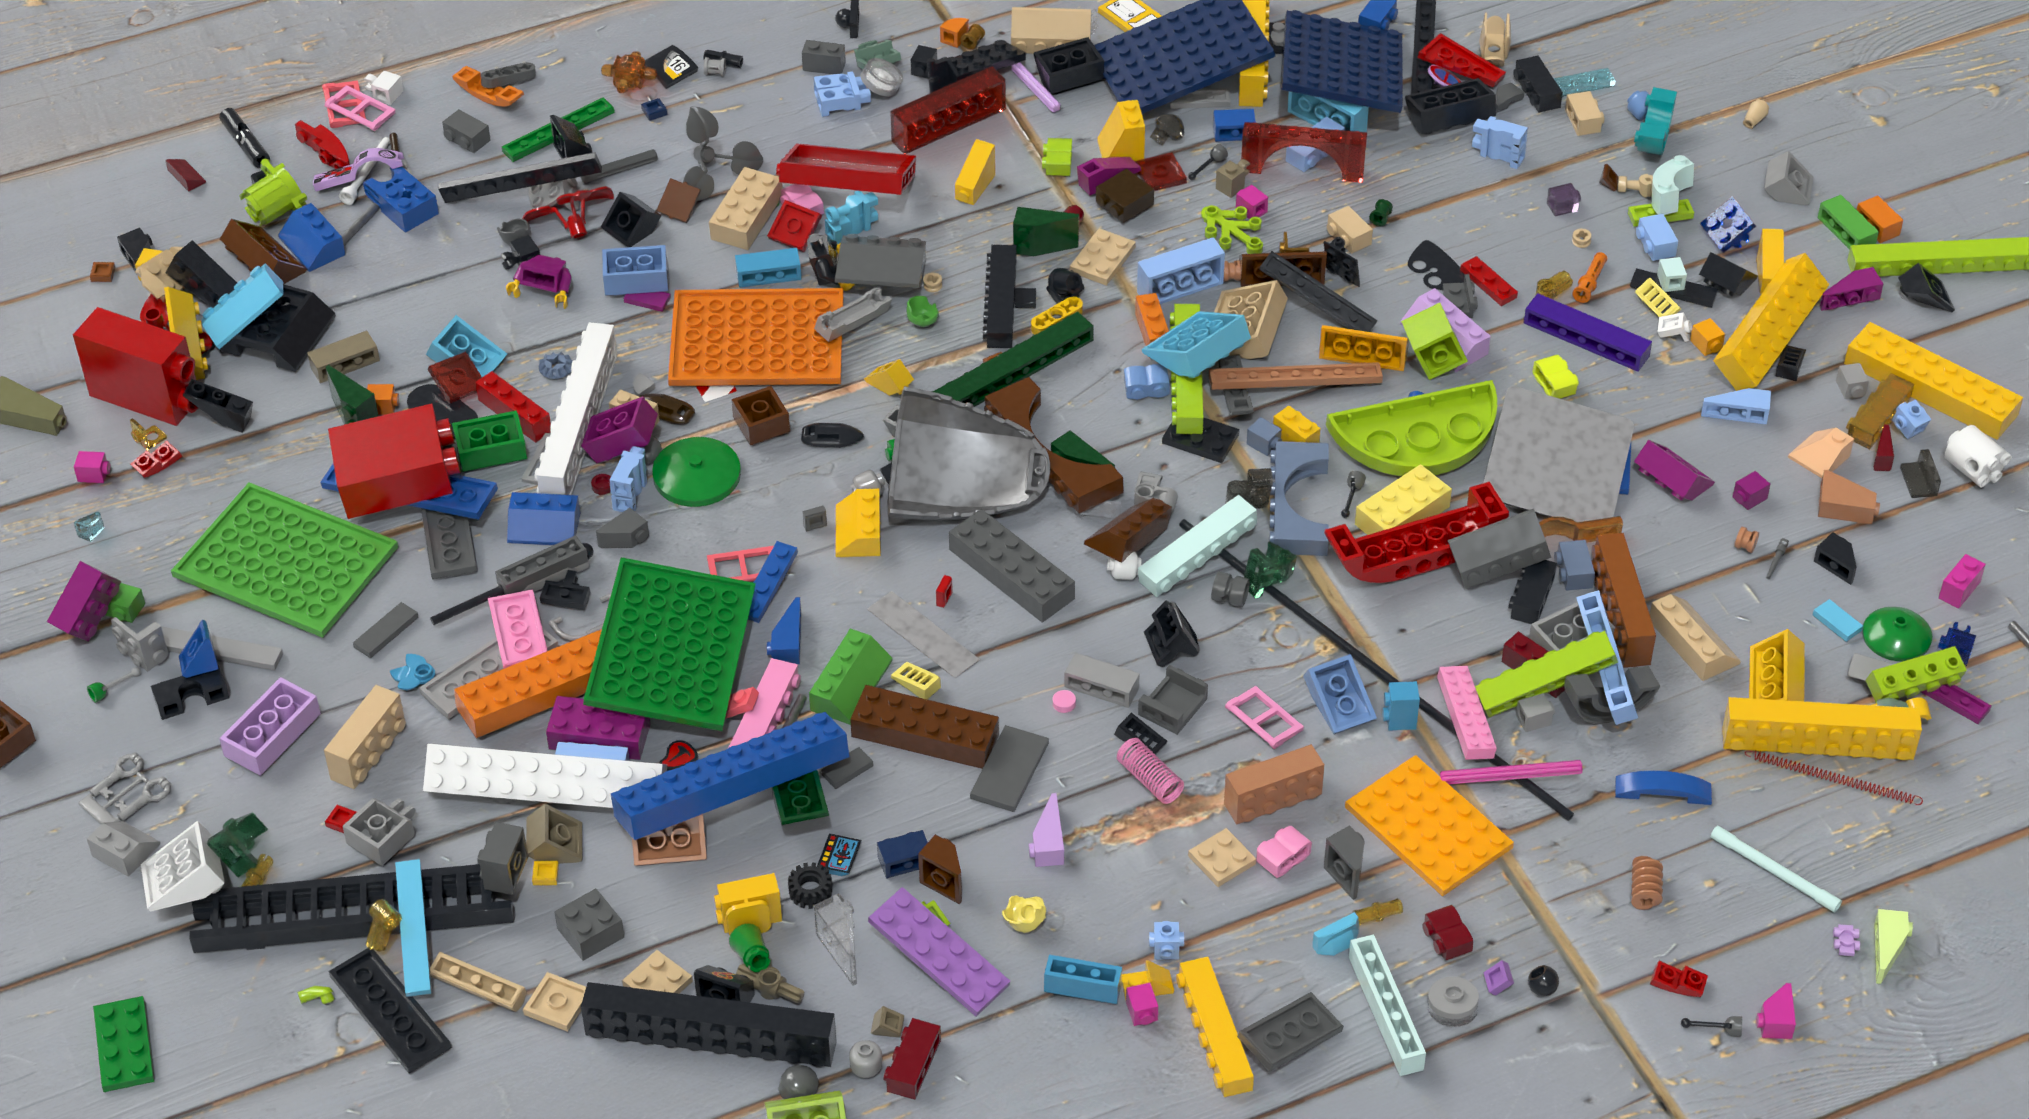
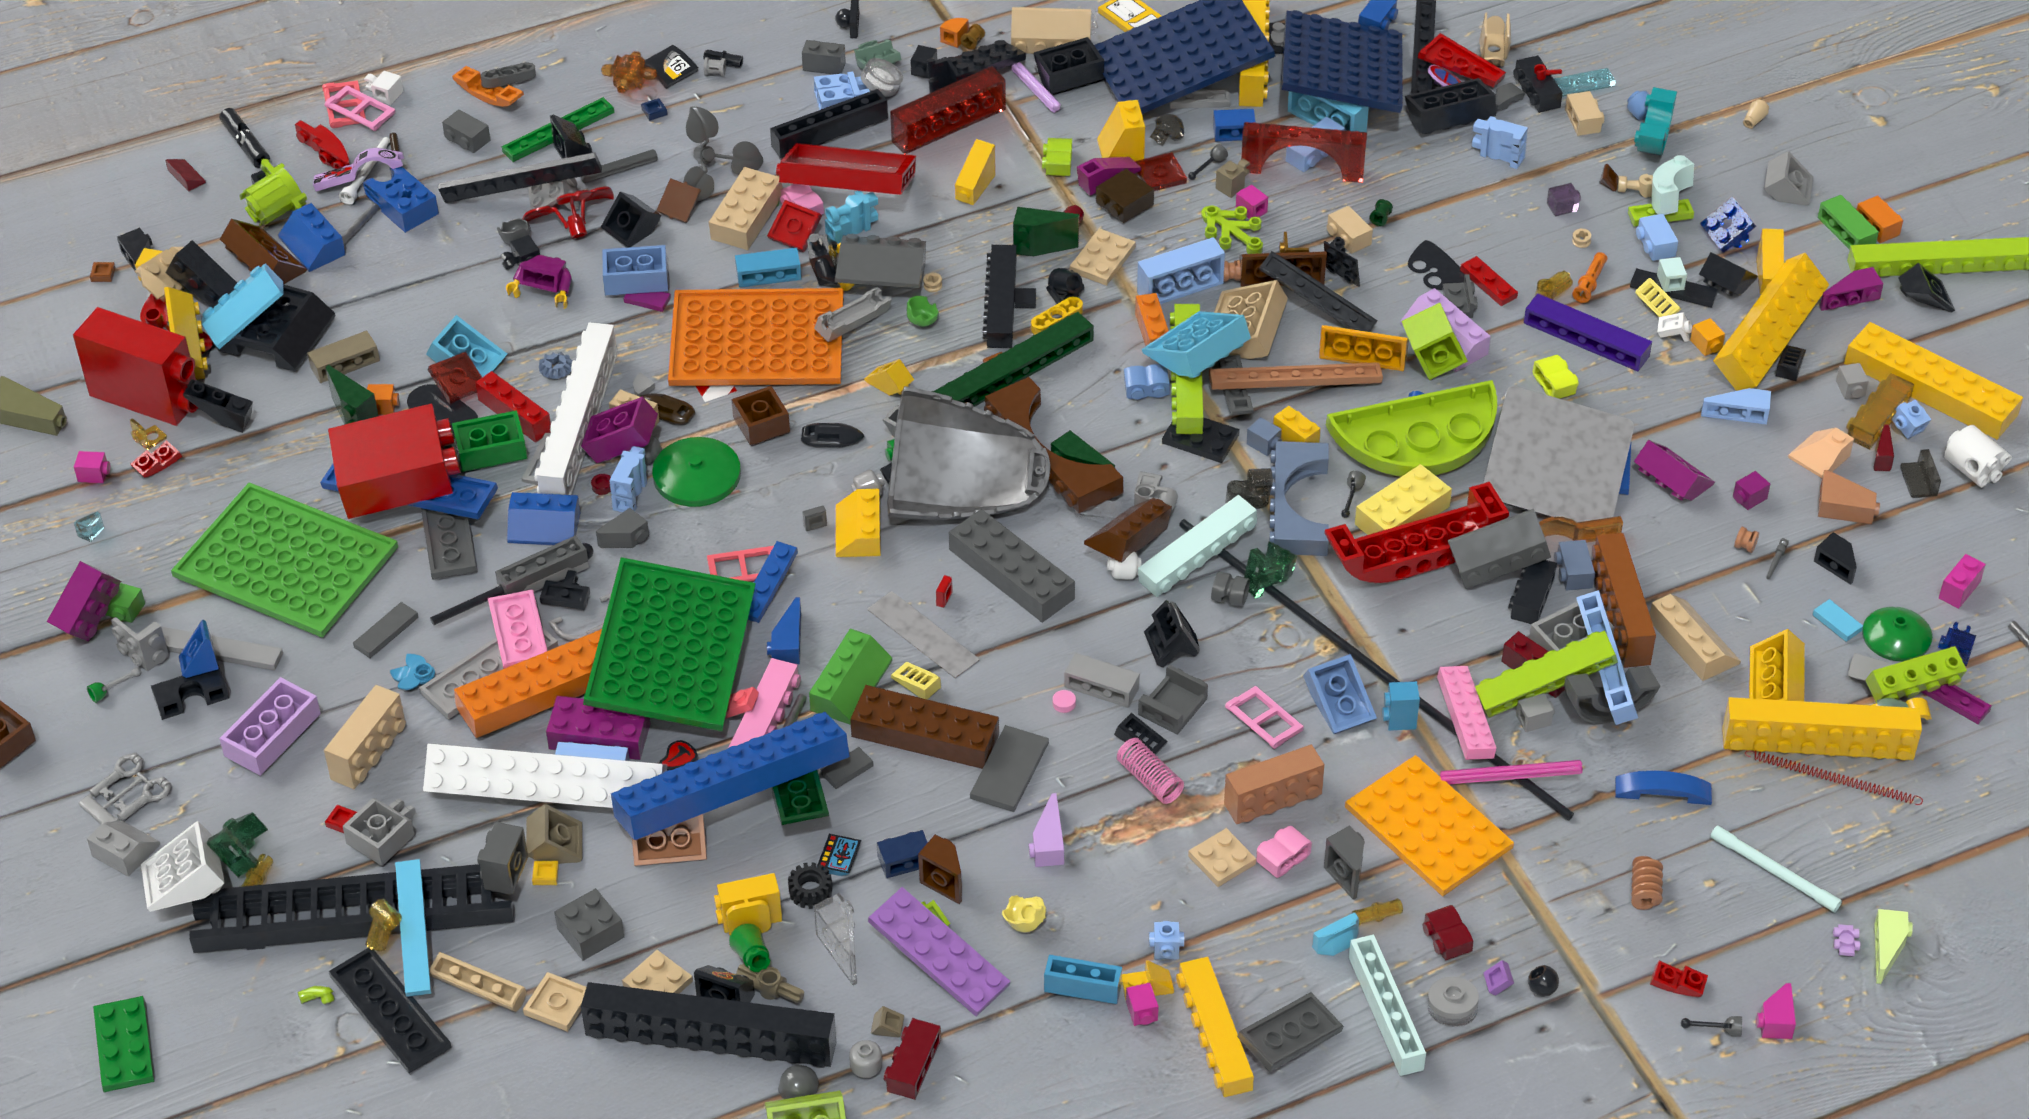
none -> black brick [770,89,888,158]
none -> red hand [1534,64,1562,80]

